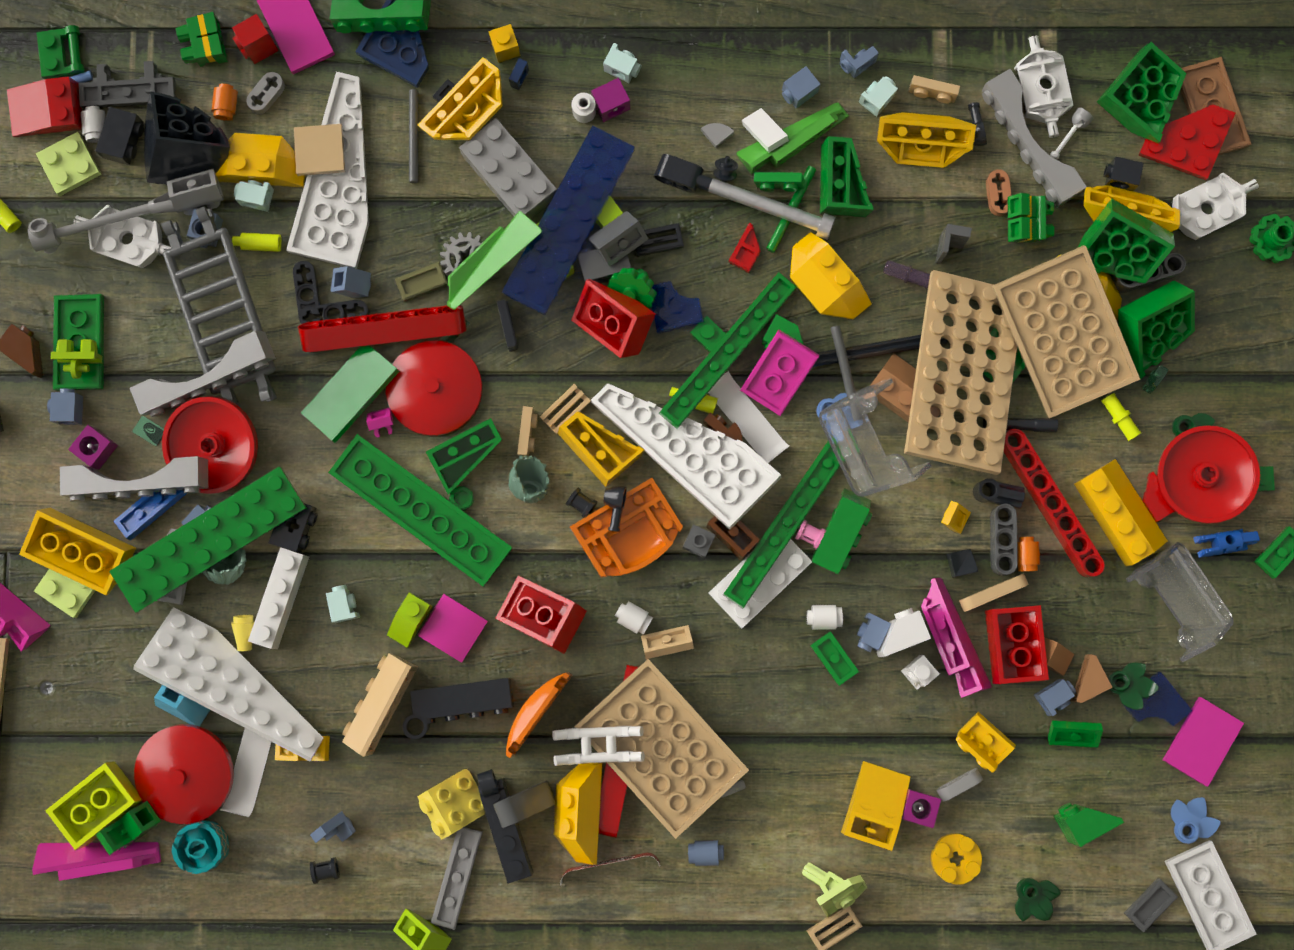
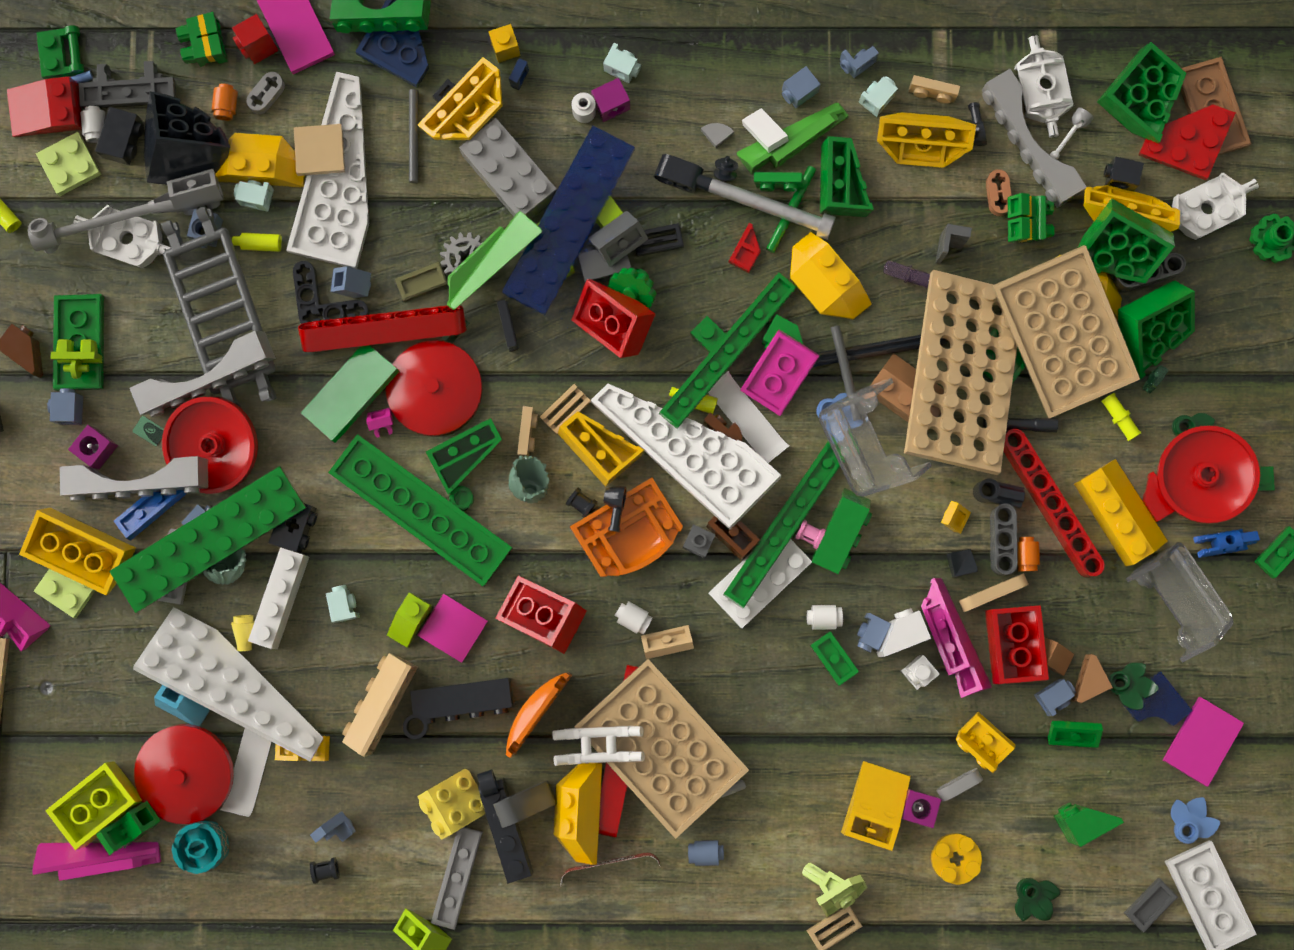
clear blue tile [652,281,705,334] -> none

